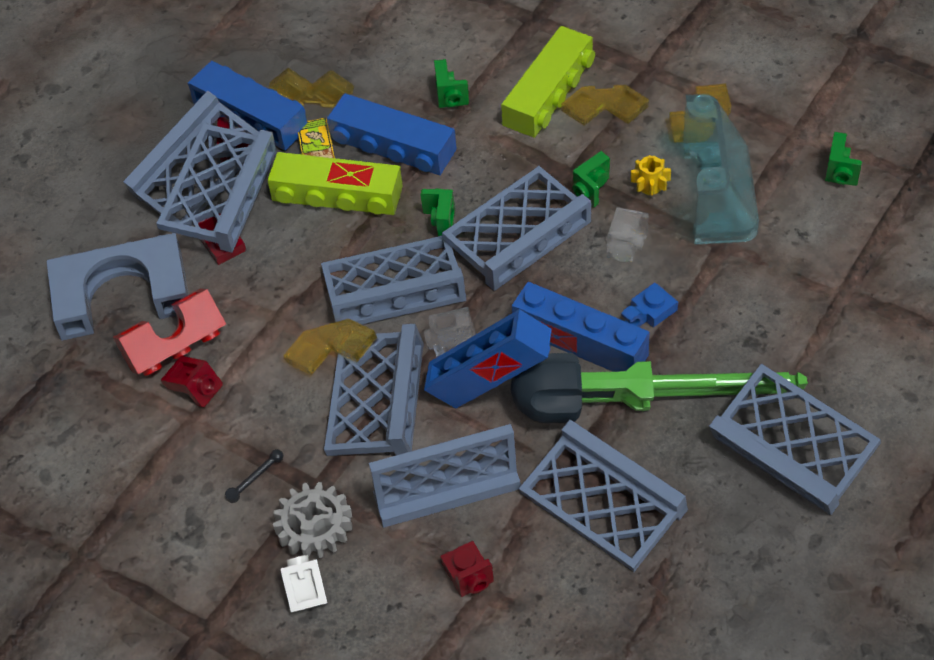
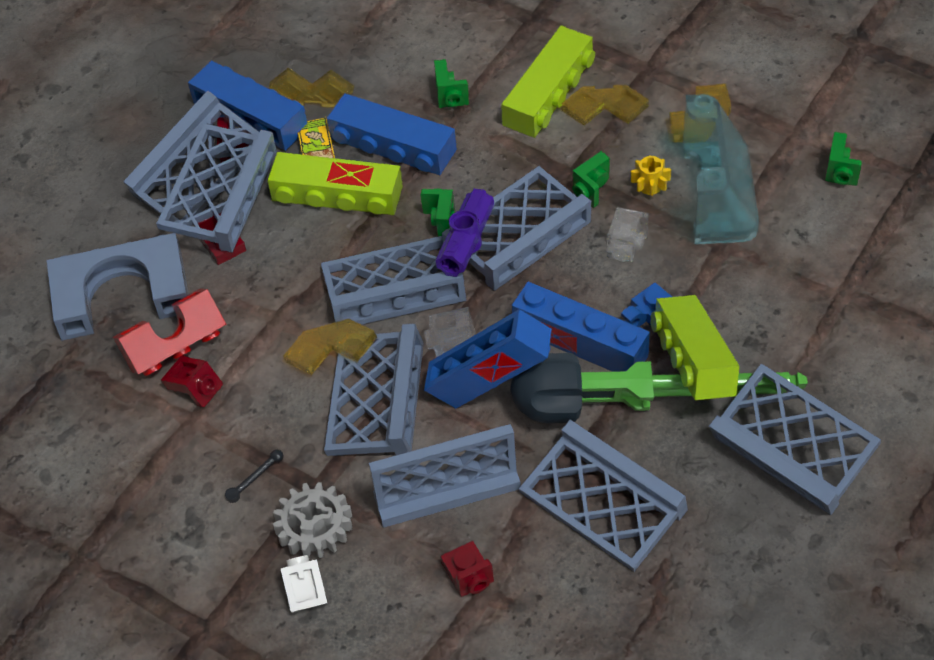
none -> dark purple piece [436,188,494,277]
none -> lime brick [651,295,739,400]

